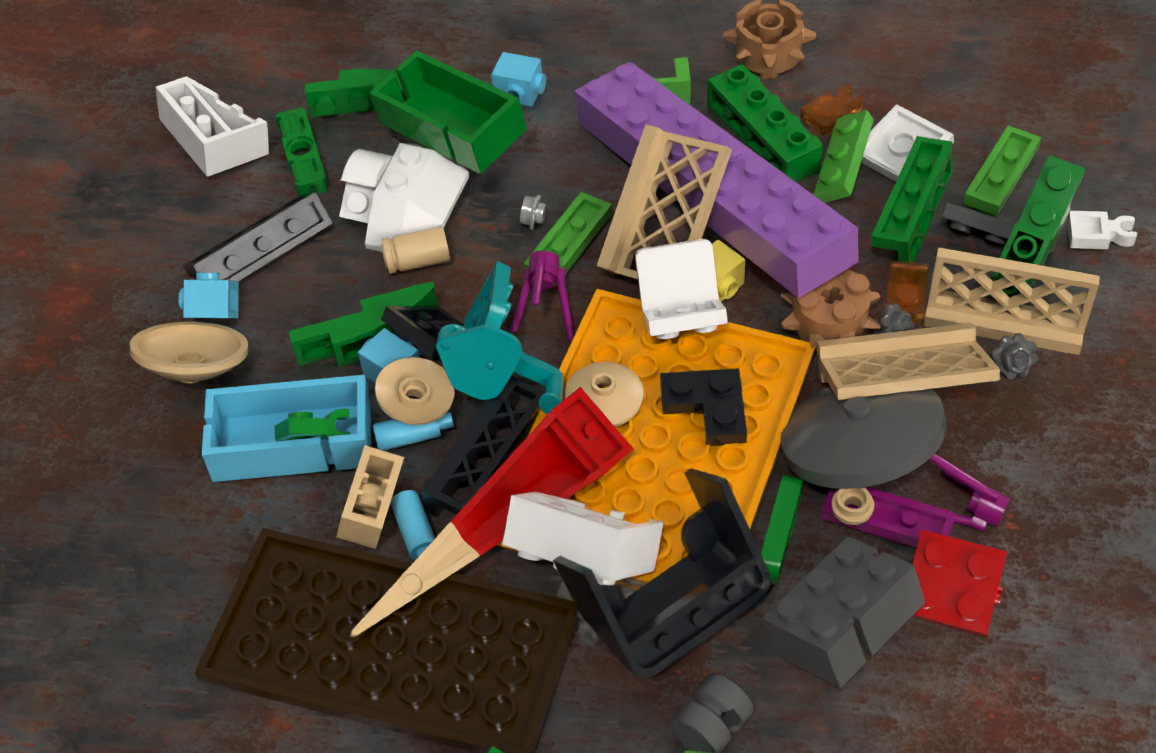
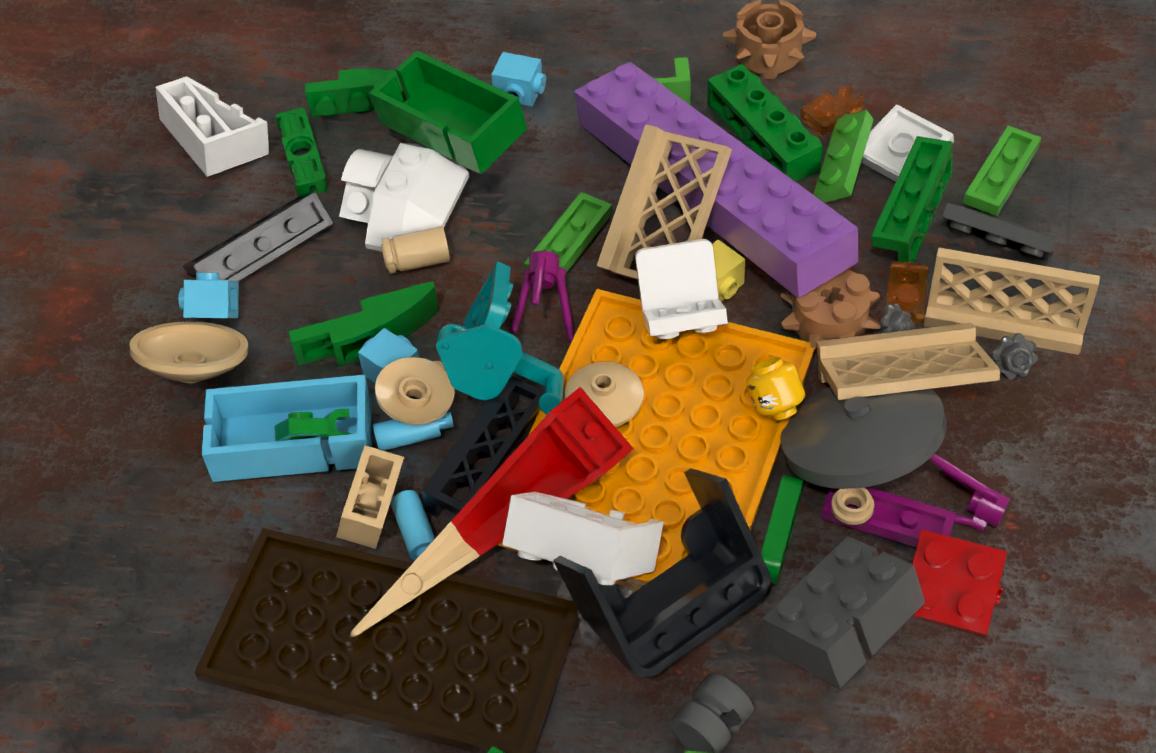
black plate [381,306,464,360] -> none
light grey plate [520,194,547,230] -> none
black plate [660,368,747,445] -> none
green slope [987,155,1086,308] -> none
white plate [1067,211,1137,249] -> none
none -> yellow head [746,357,805,420]

